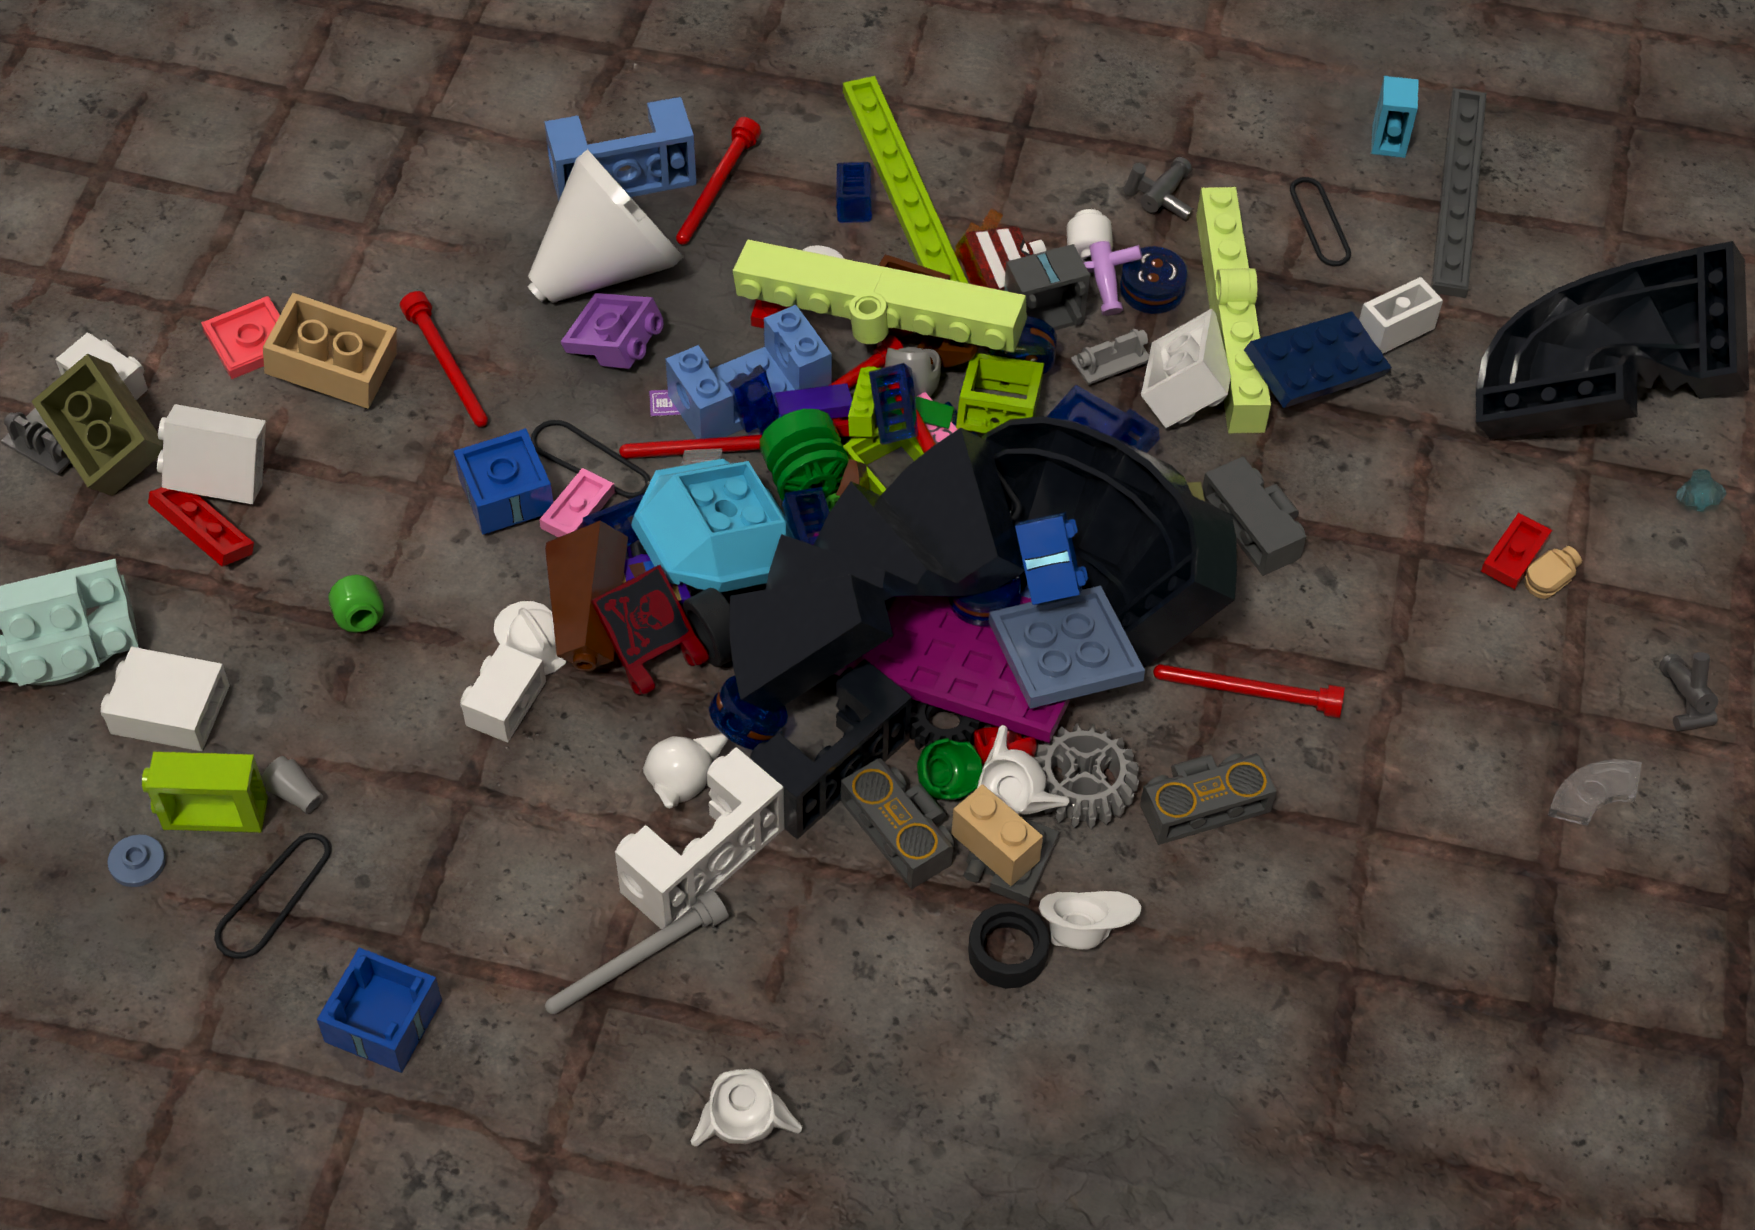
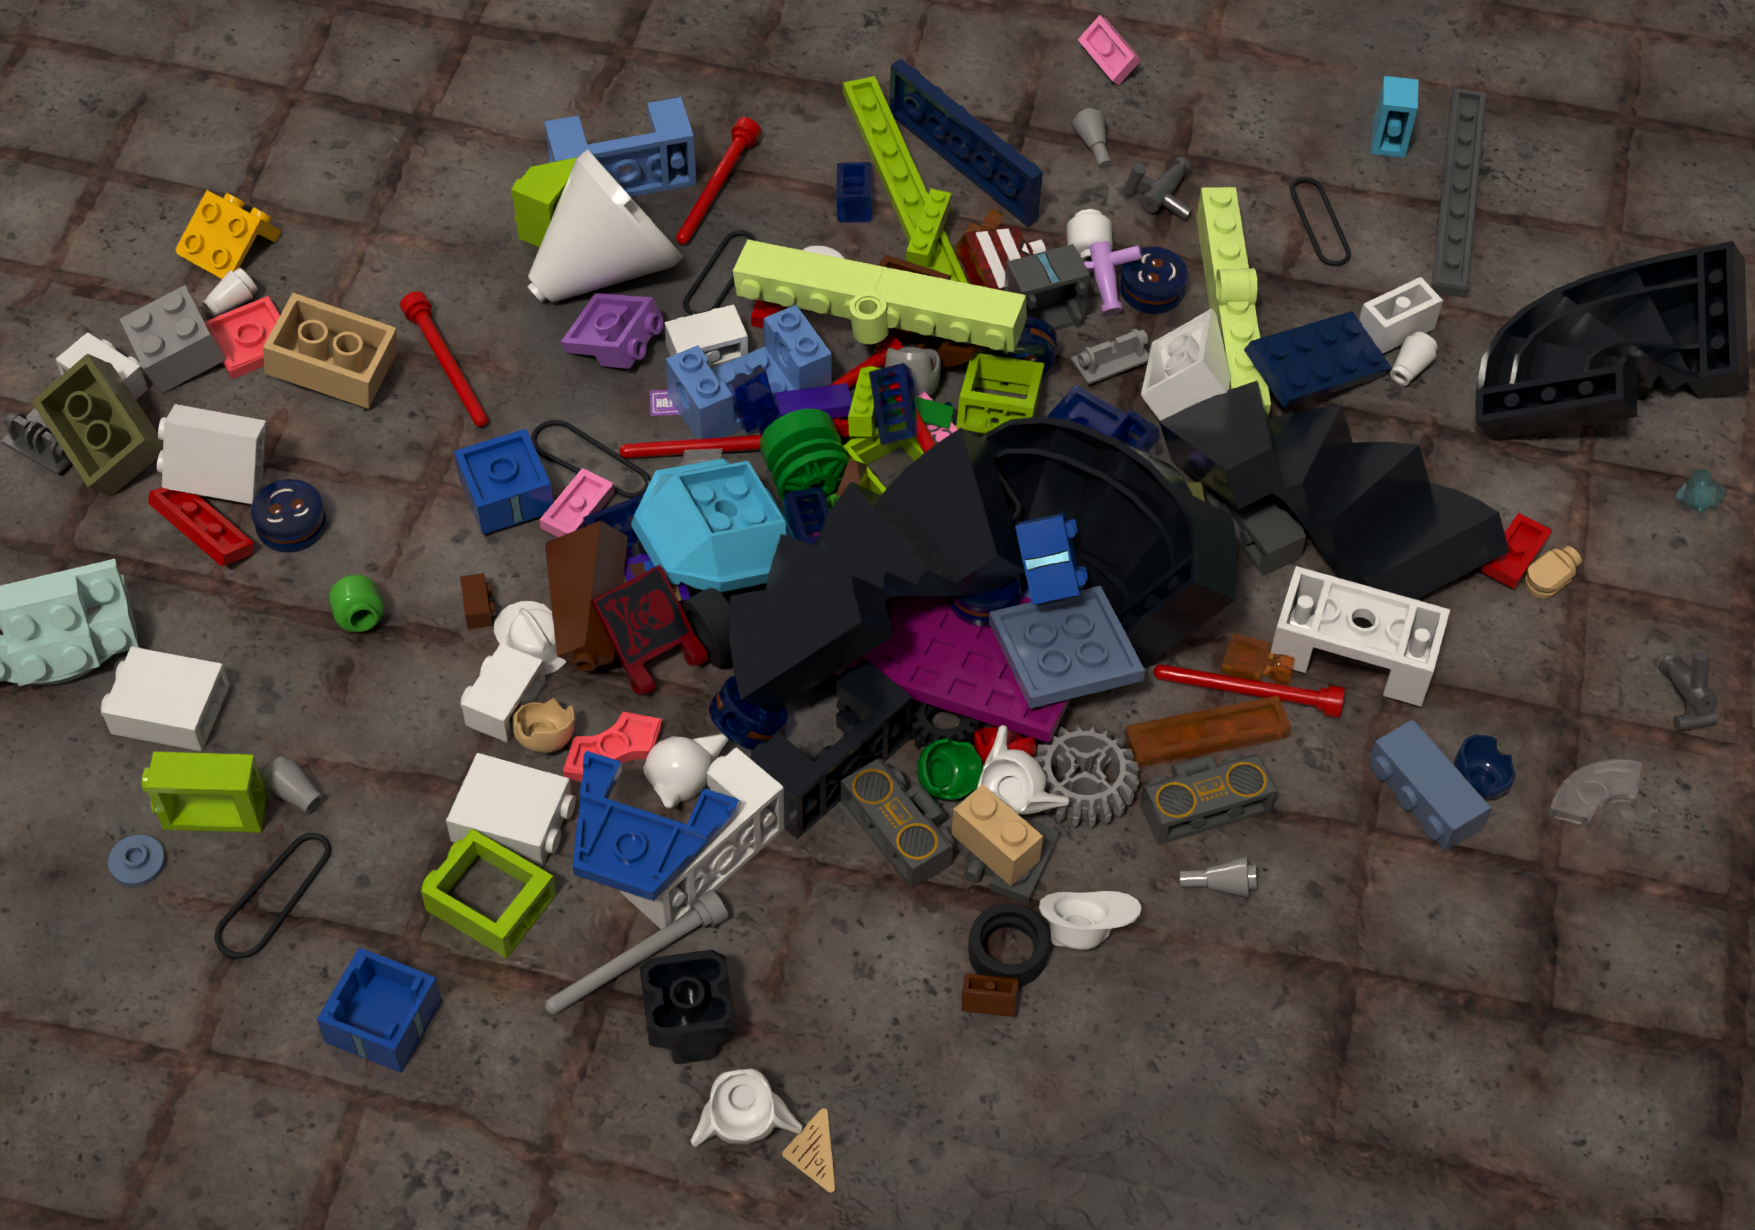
none -> light grey brick [120,285,227,394]
none -> yellow bracket [176,190,282,279]
none -> white cone [202,268,258,317]
none -> clear blue head [251,479,327,553]
none -> lime window [421,829,557,959]
none -> white brick [446,753,576,867]
none -> reddish brown piece [460,573,496,630]
none -> lime slope [511,157,577,247]
none -> tan hair [512,698,575,754]
none -> coral tile [563,711,663,781]
none -> blue wing [573,750,740,901]
none -> black piece [640,949,737,1064]
none -> white brick [665,305,748,369]
none -> black piece [683,230,757,315]
none -> tan sticker [782,1108,835,1193]
none -> dark blue plate [889,59,1043,227]
none -> lime piece [906,188,952,268]
none -> reddish brown piece [961,973,1019,1017]
none -> light grey cone [1072,108,1111,169]
none -> bright pink plate [1078,15,1141,85]
none -> clear orange plate [1124,696,1291,767]
none -> black piece [1159,380,1509,600]
none -> light grey cone [1180,856,1257,898]
none -> clear orange plate [1221,633,1295,685]
none -> white plate [1268,566,1450,707]
none -> sand blue brick [1368,719,1491,851]
none -> white cone [1390,332,1438,386]
none -> dark blue hair [1453,734,1516,799]

